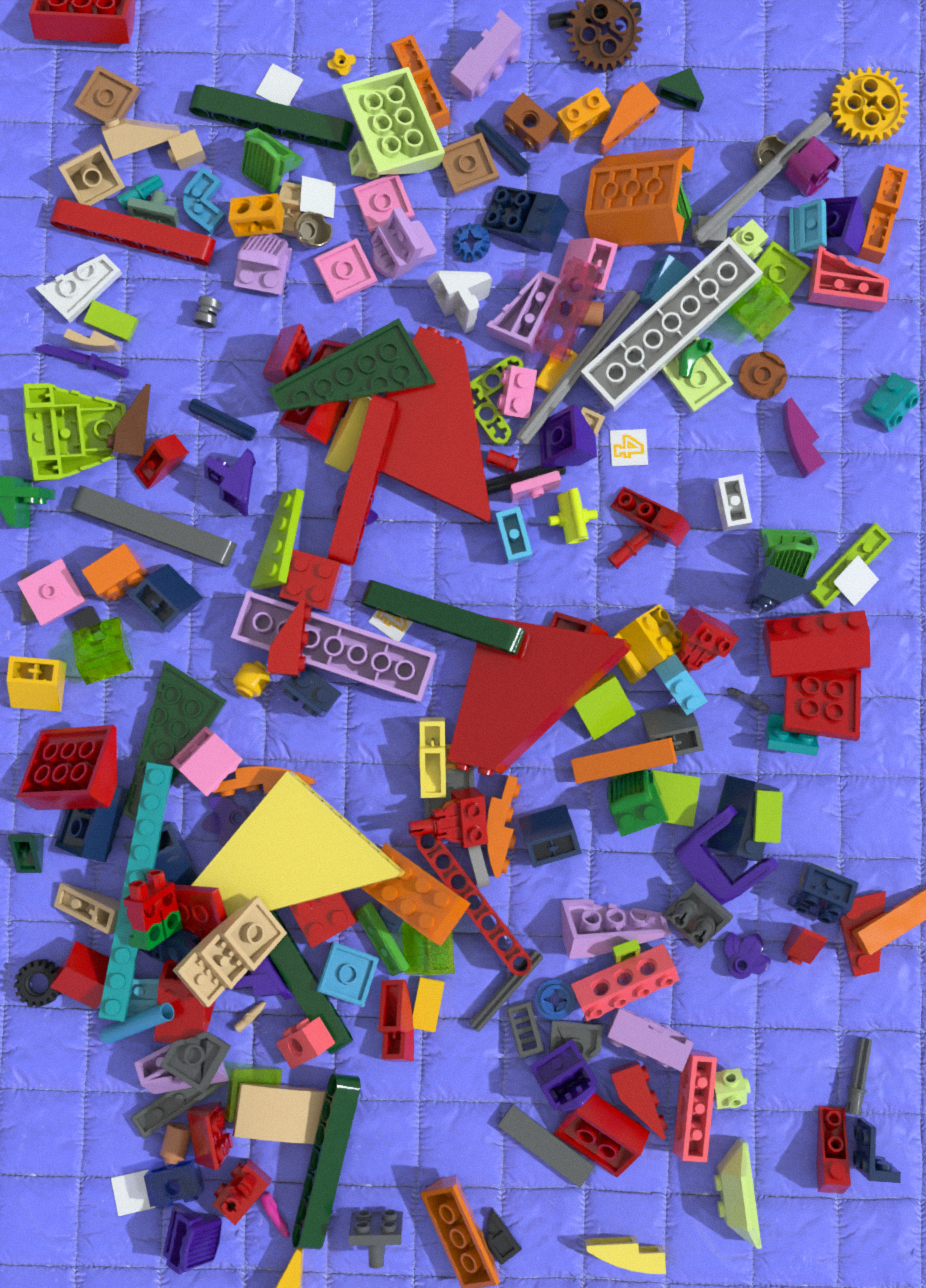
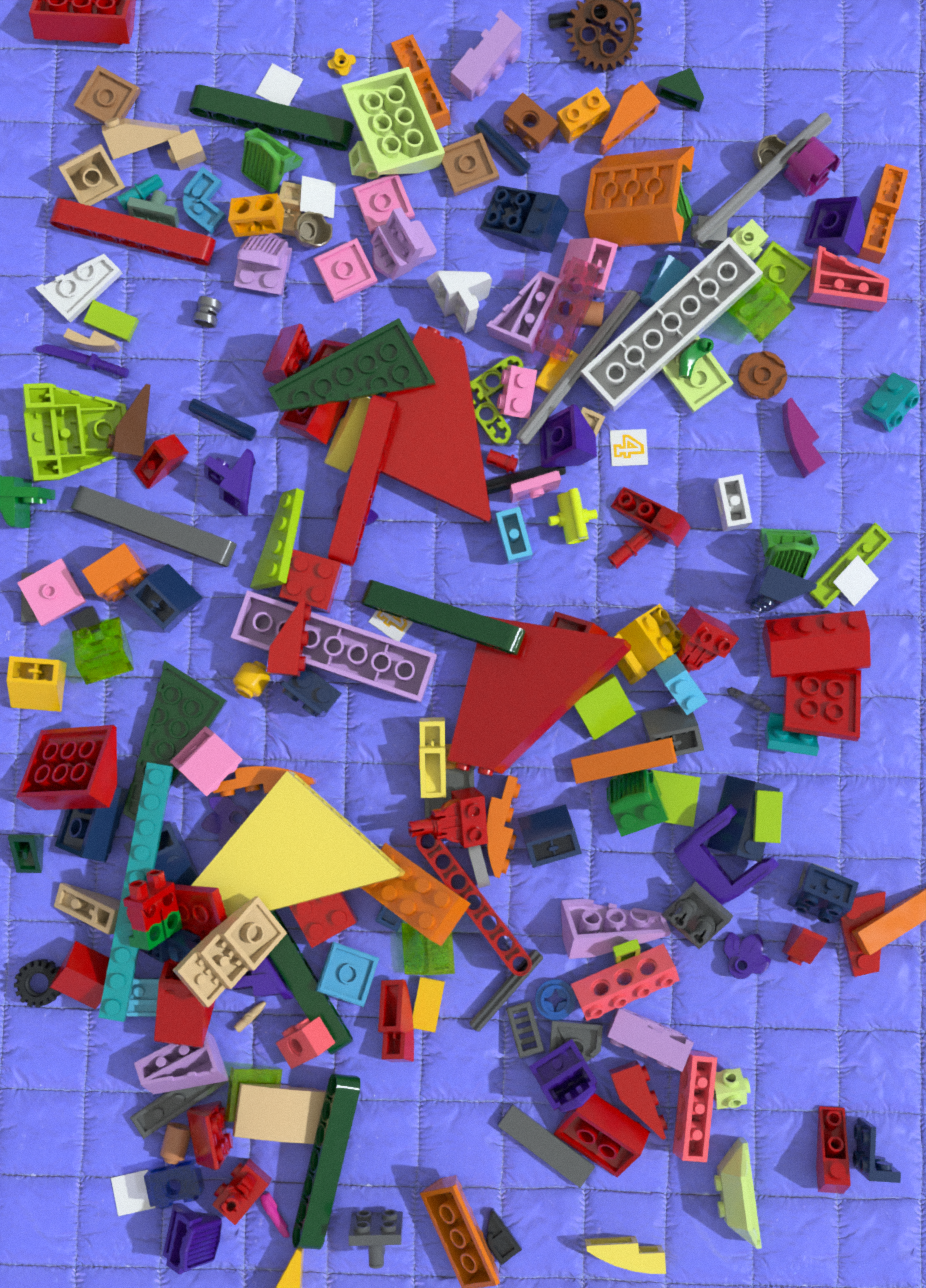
dark azure piece [100,1003,174,1044] -> none
dark grey plate [160,1032,232,1093] -> none
bright green tile [354,902,410,977] -> none
blue gear [452,223,490,262] -> none
medium azure plate [789,198,827,256] -> none
yellow gear [829,66,909,146] -> none
dark grey axle [844,1037,872,1116] -> none

